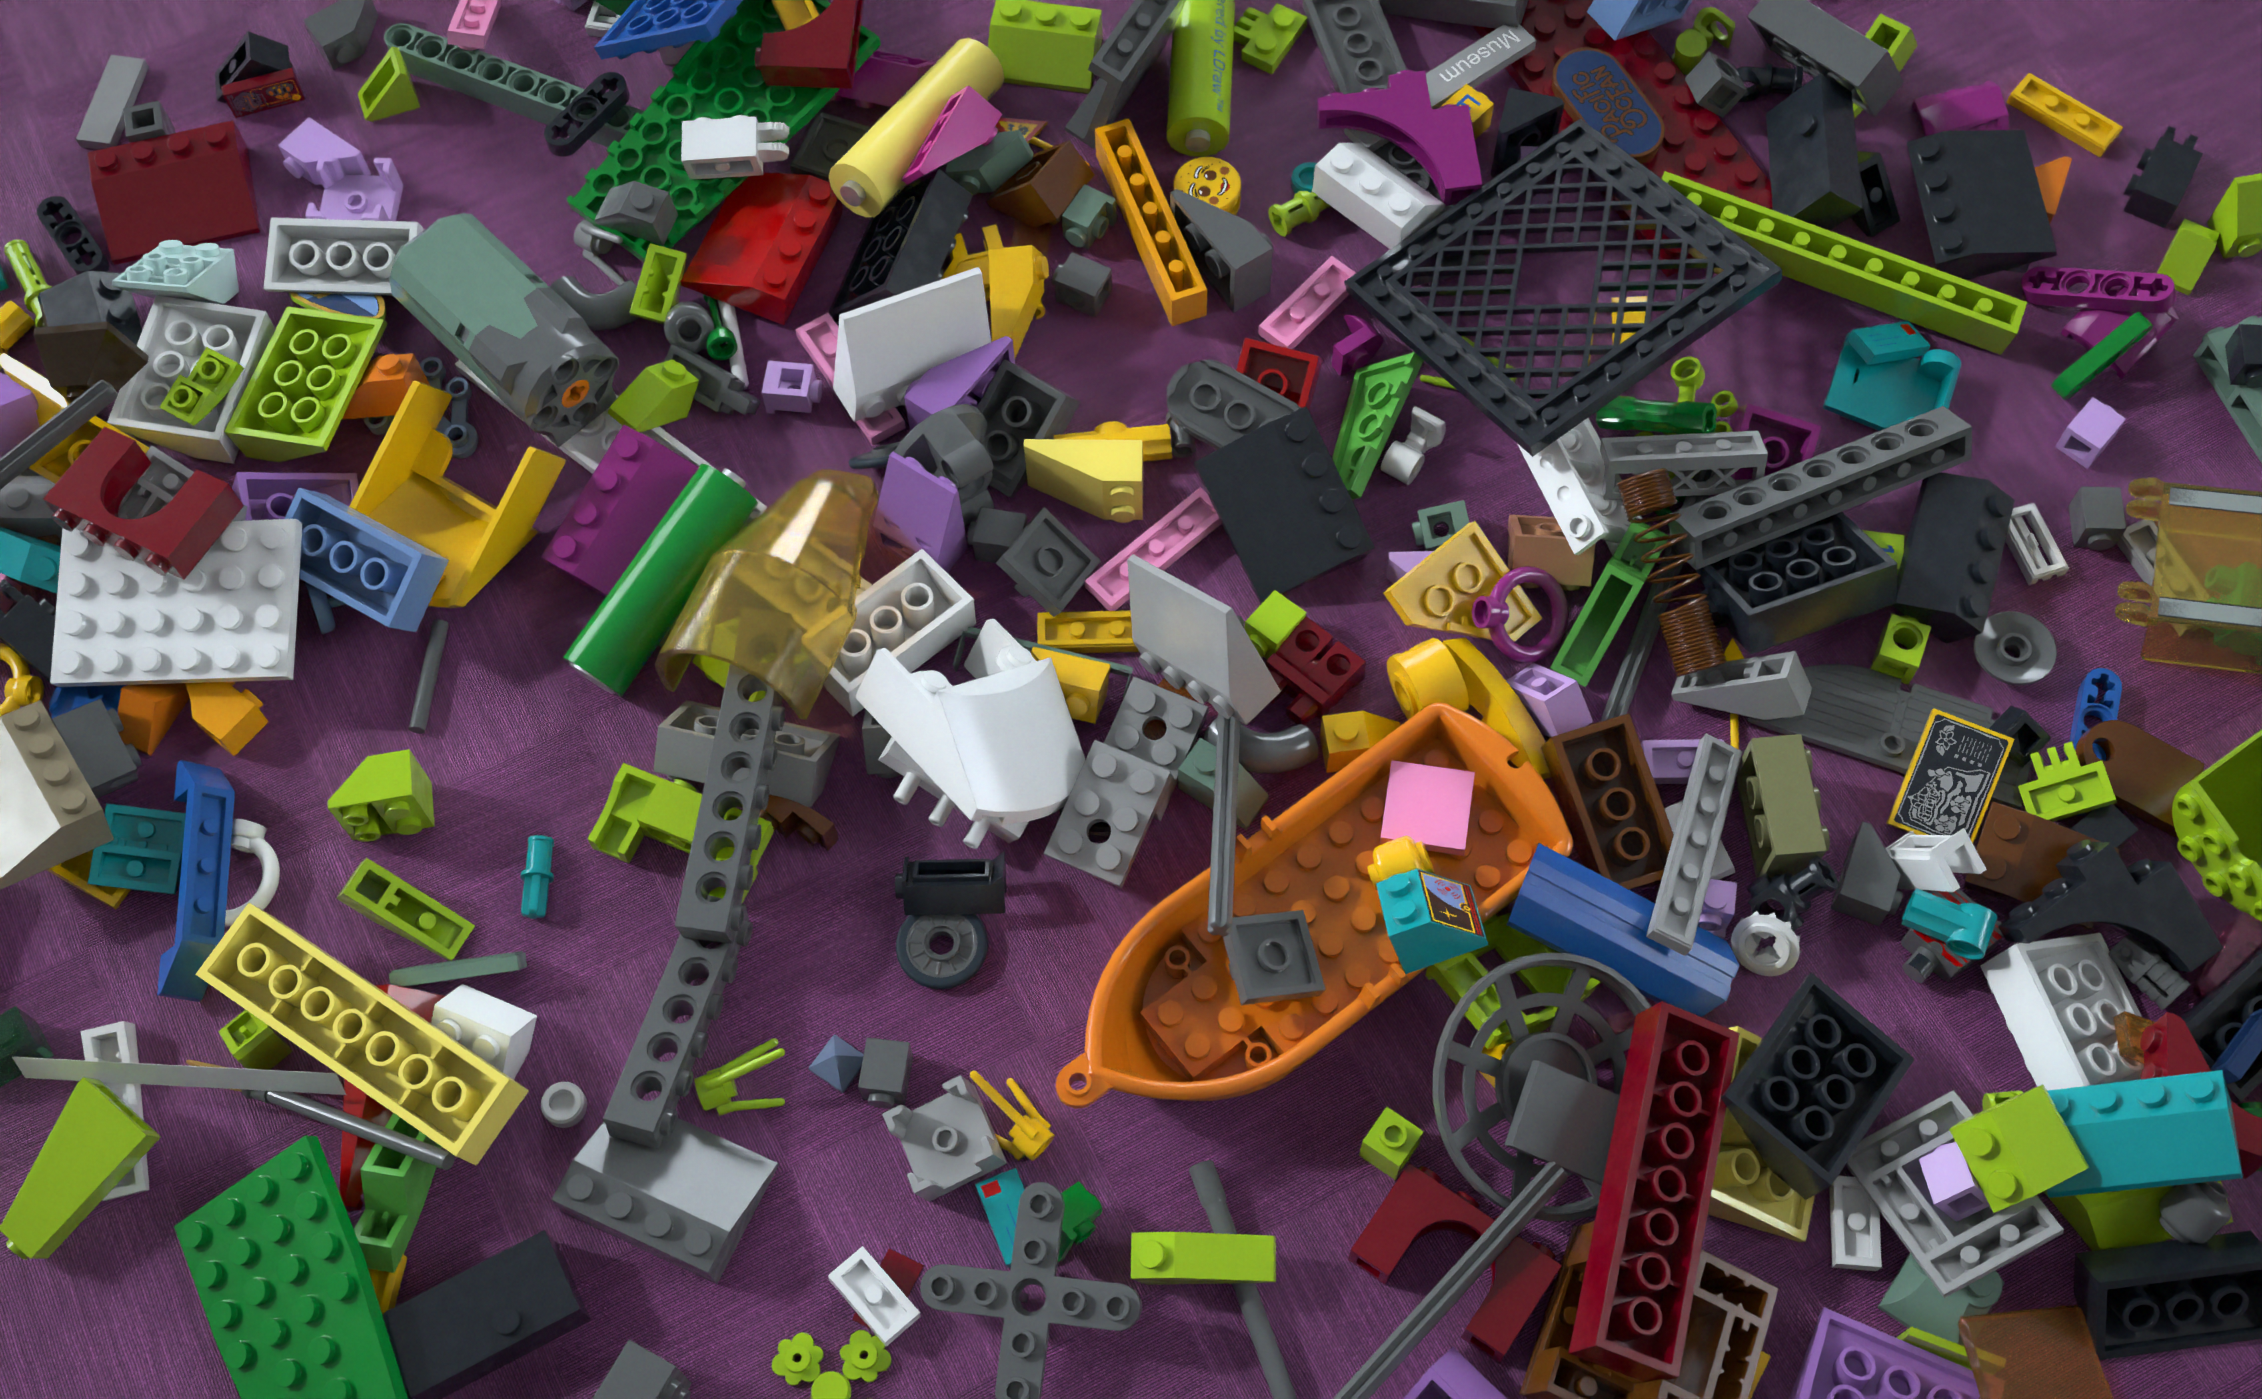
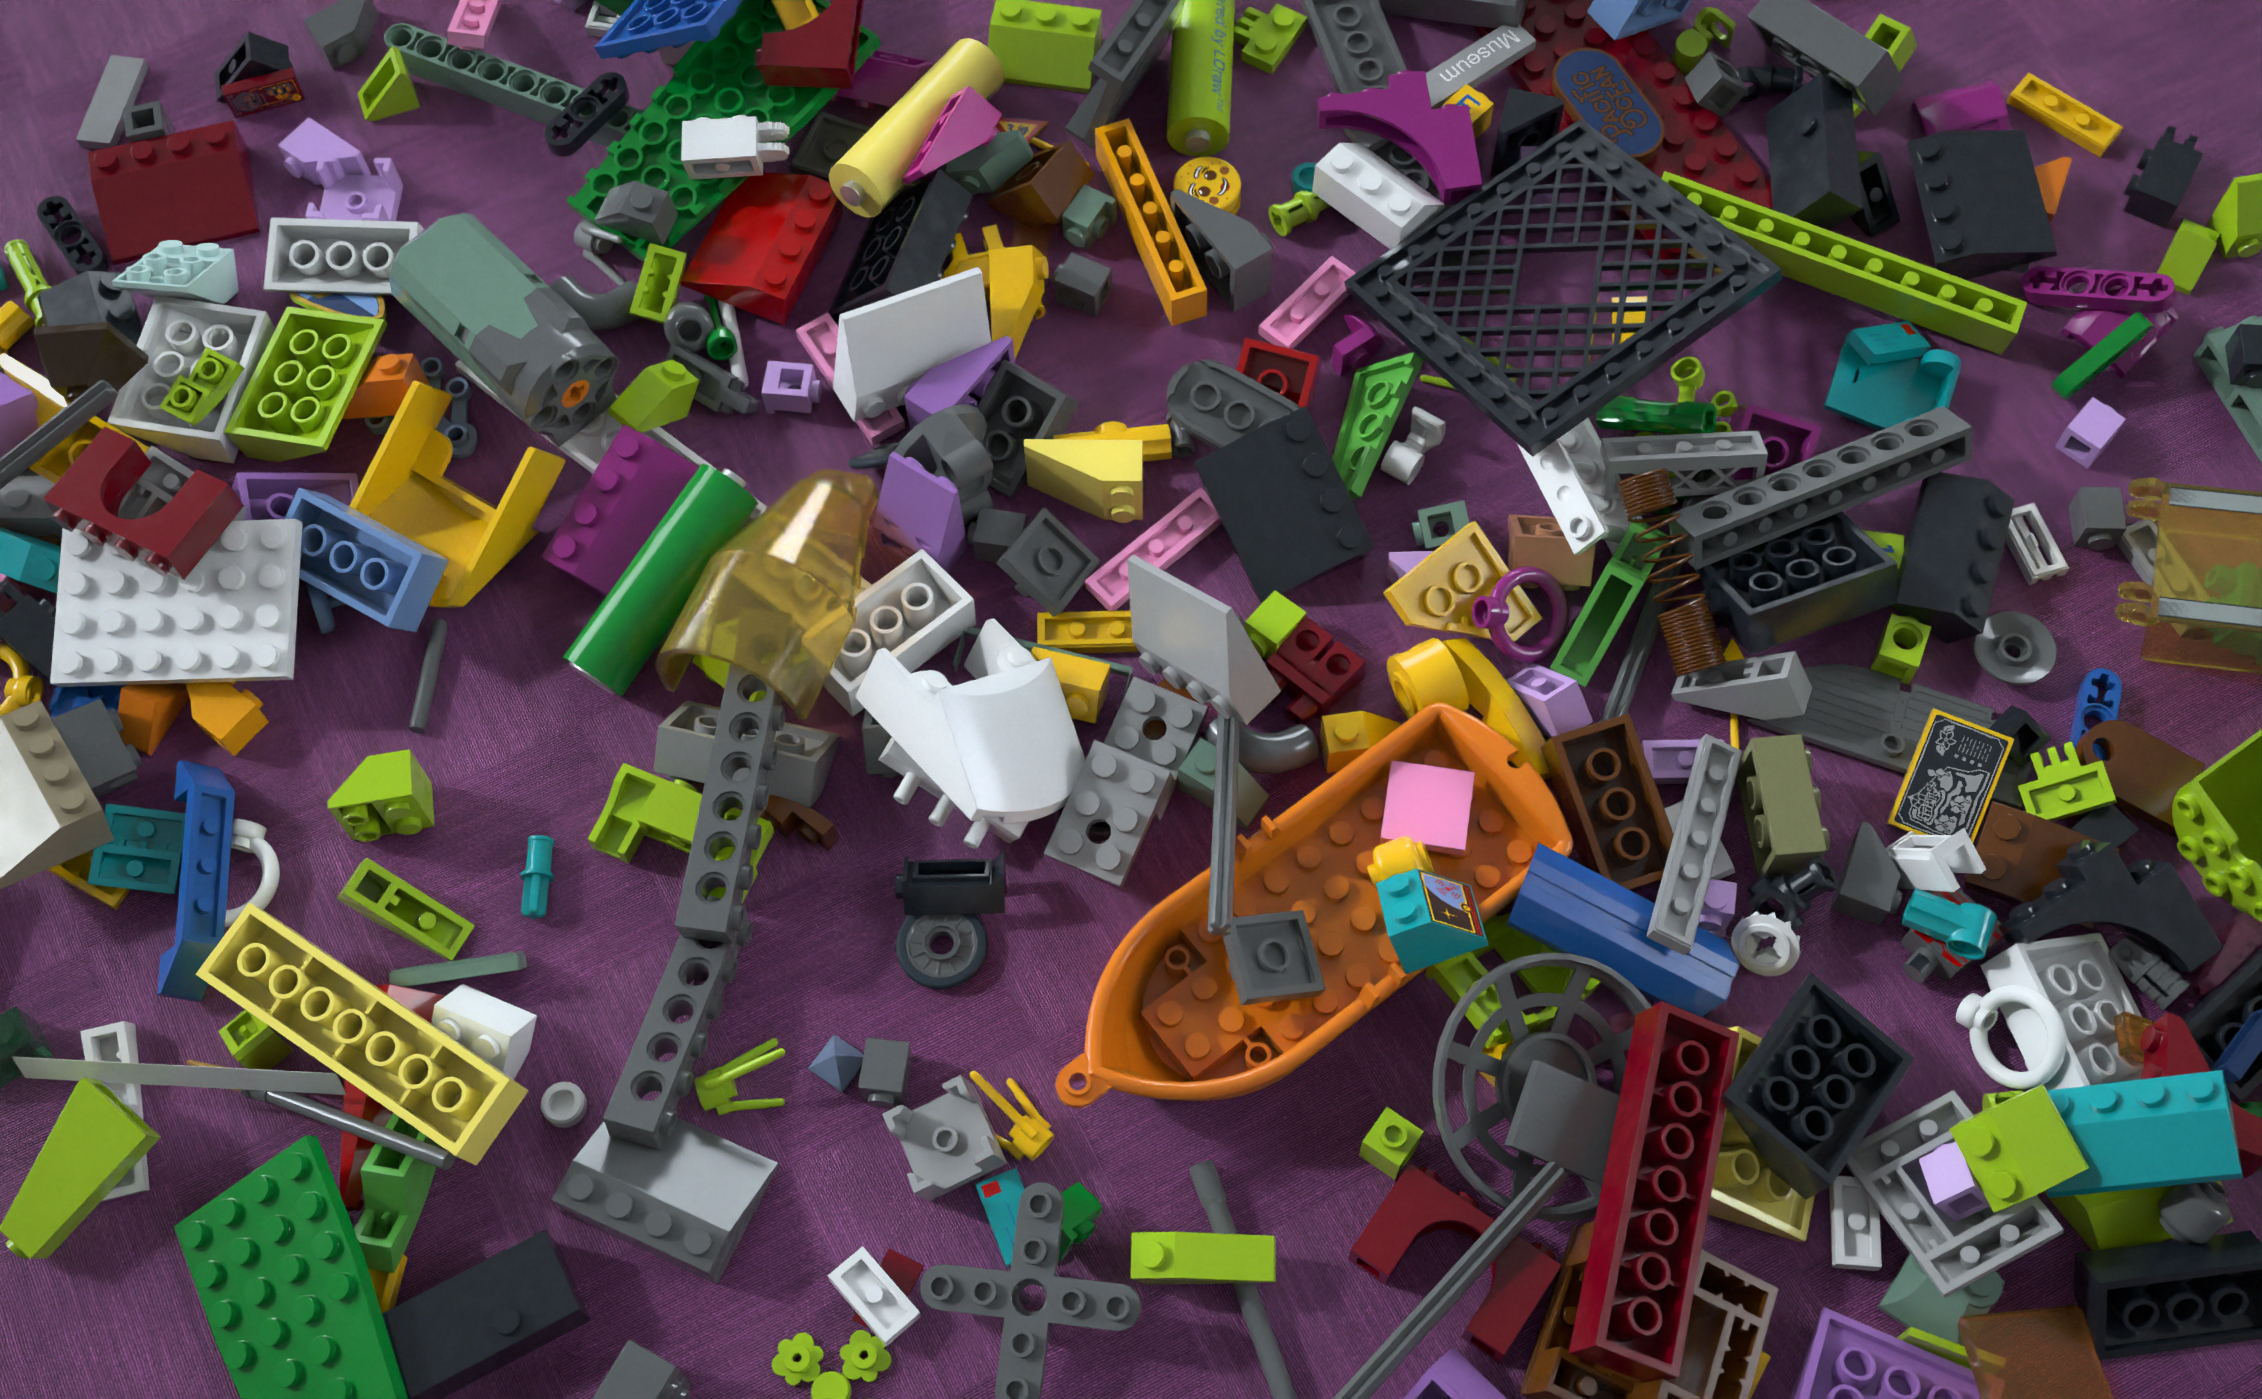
none -> white piece [1956,985,2067,1090]

